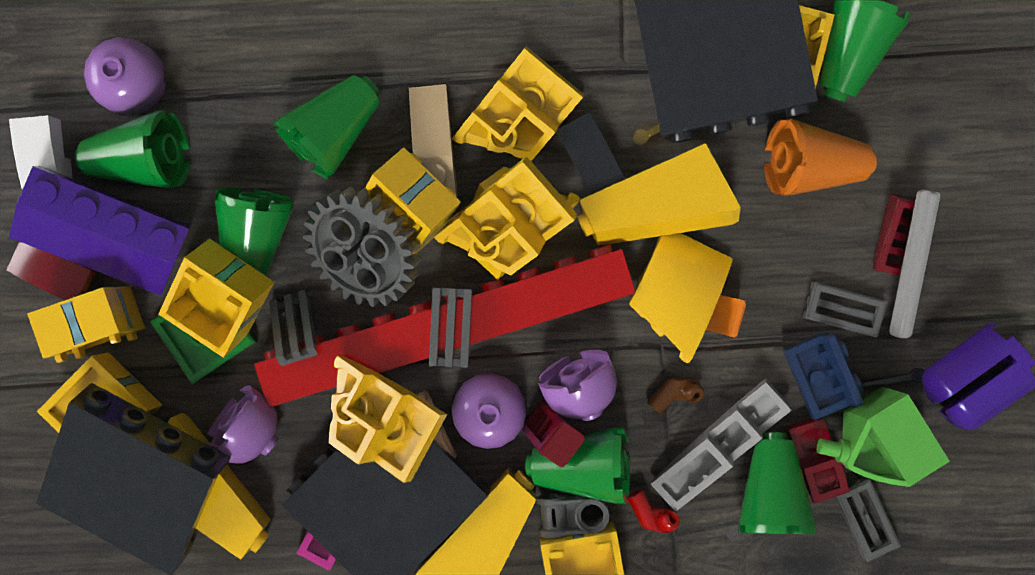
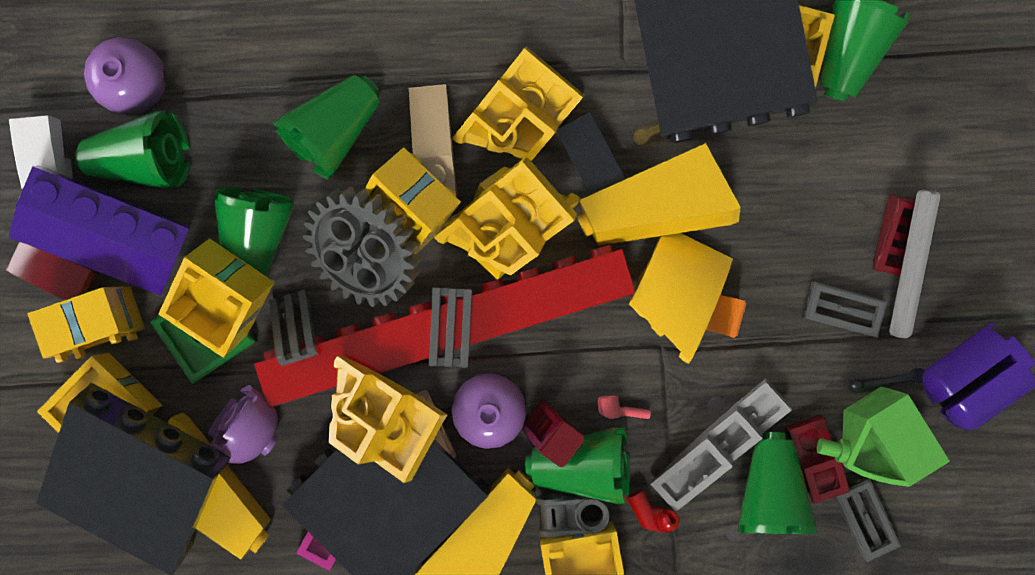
medium lavender cylinder [538,350,617,421] -> none
reddish brown arm [646,377,704,415] -> none
orange cone [764,119,877,196] -> none
dark blue bracket [782,332,864,420] -> none
none -> coral hand [598,395,651,419]

